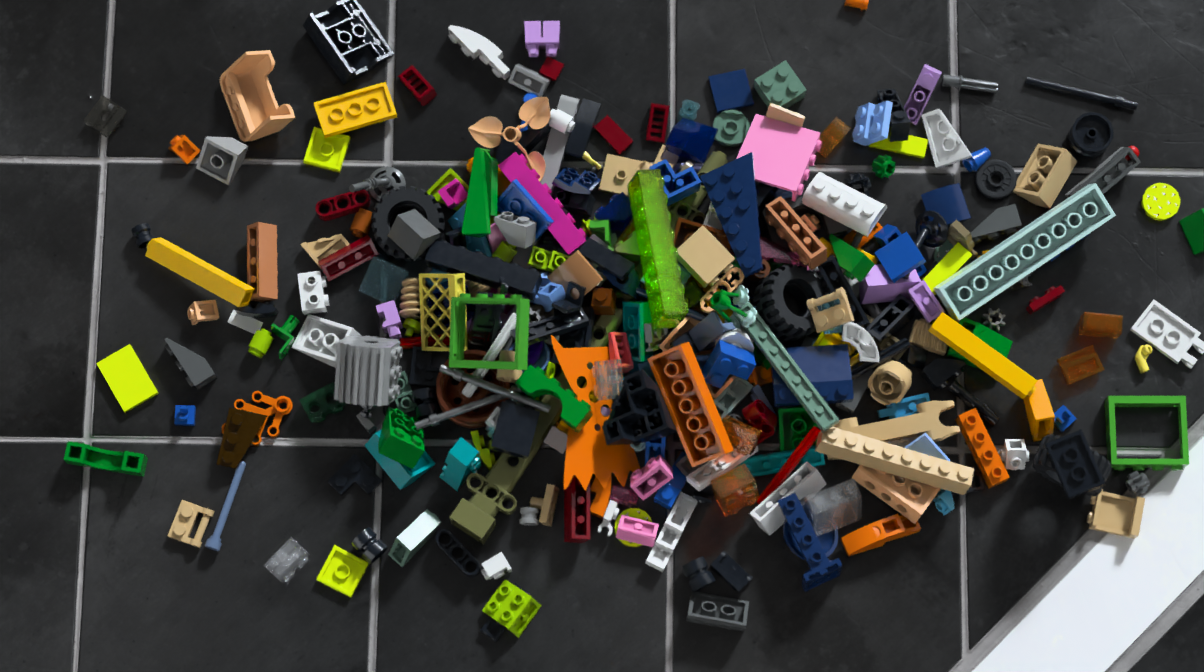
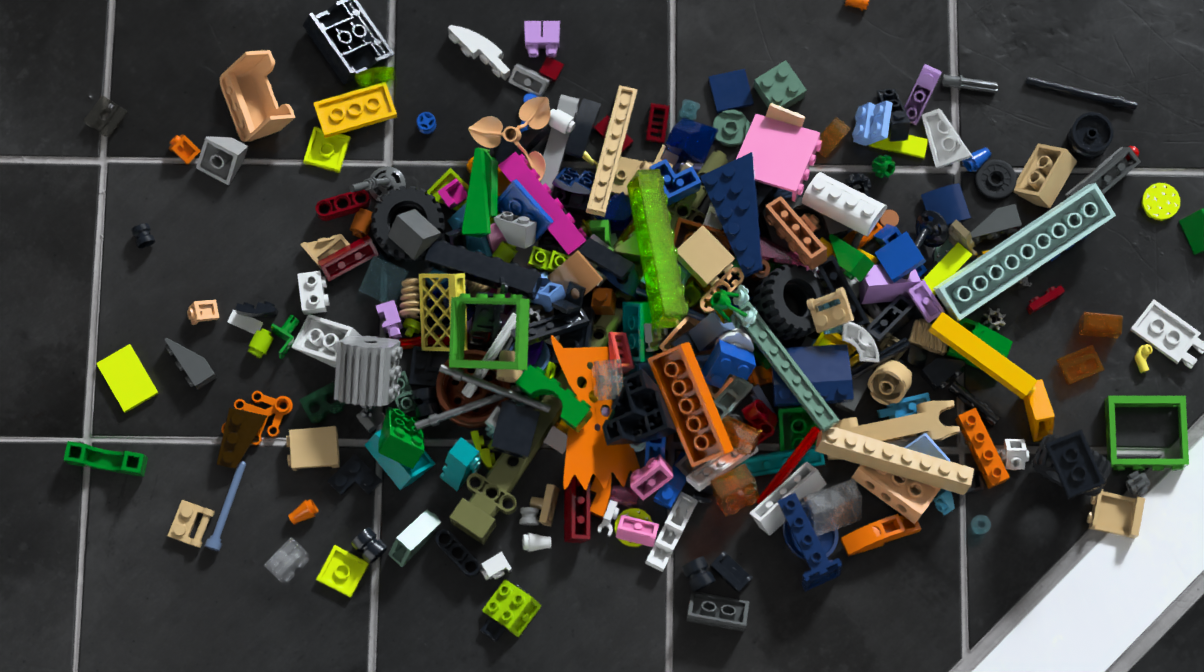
yellow brick [145,237,255,307] -> none
blue tile [174,405,196,426] -> none
nougat brick [247,222,278,303] -> none
dark red slope [398,65,437,106] -> none
blue tile [1054,405,1077,433] -> none
none -> tan panel [286,426,340,471]
none -> orange cone [288,499,319,525]
none -> clear neon green slope [355,67,395,87]
none -> blue wheel [417,112,436,134]
none -> white cone [522,533,551,552]
none -> tan tile [586,85,637,217]
none -> nougat tile [879,210,899,227]
none -> clear light blue plate [971,515,991,534]

